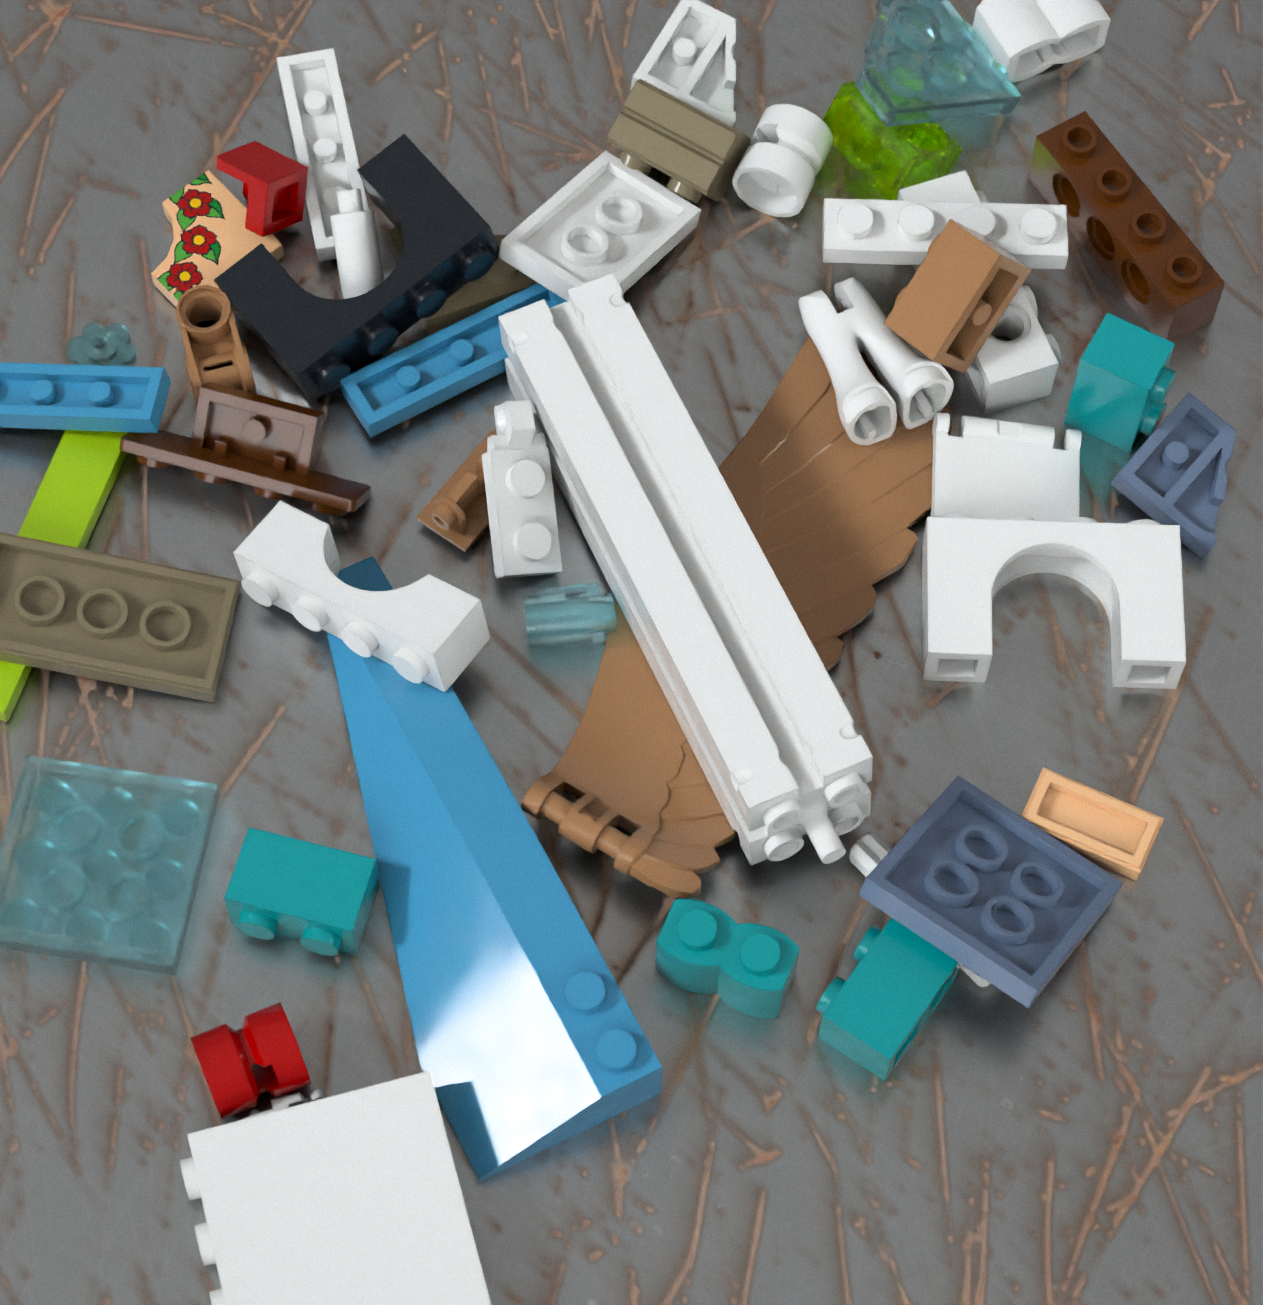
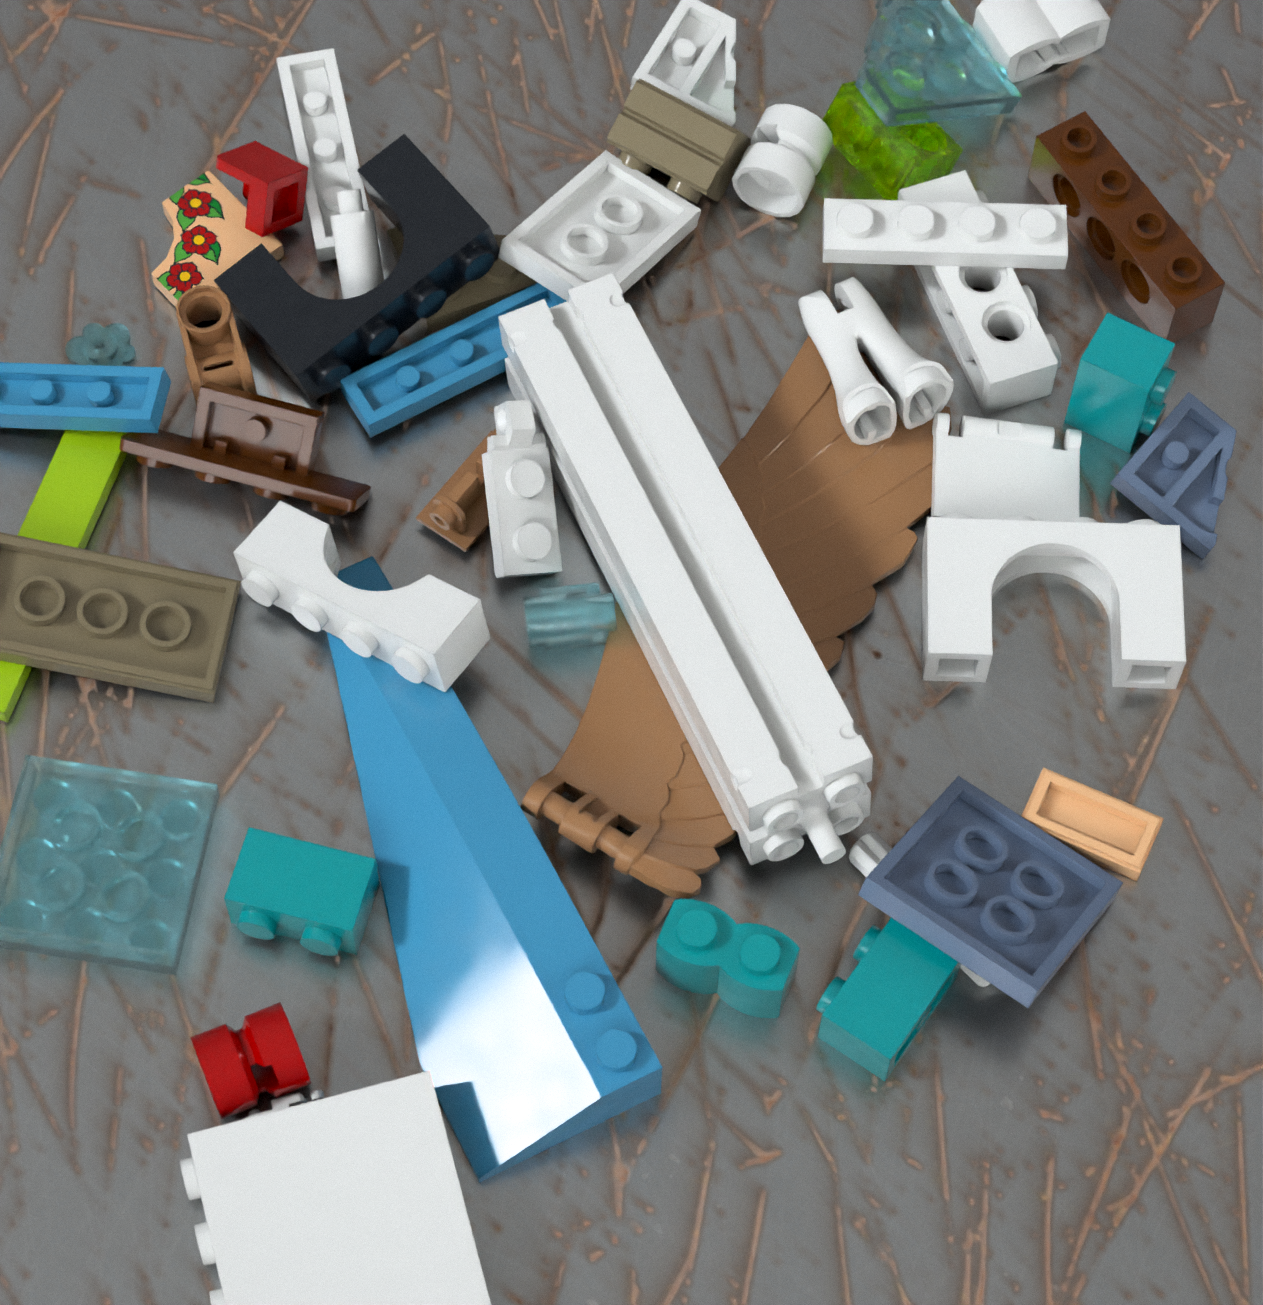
medium nougat brick [883,219,1032,374] -> none

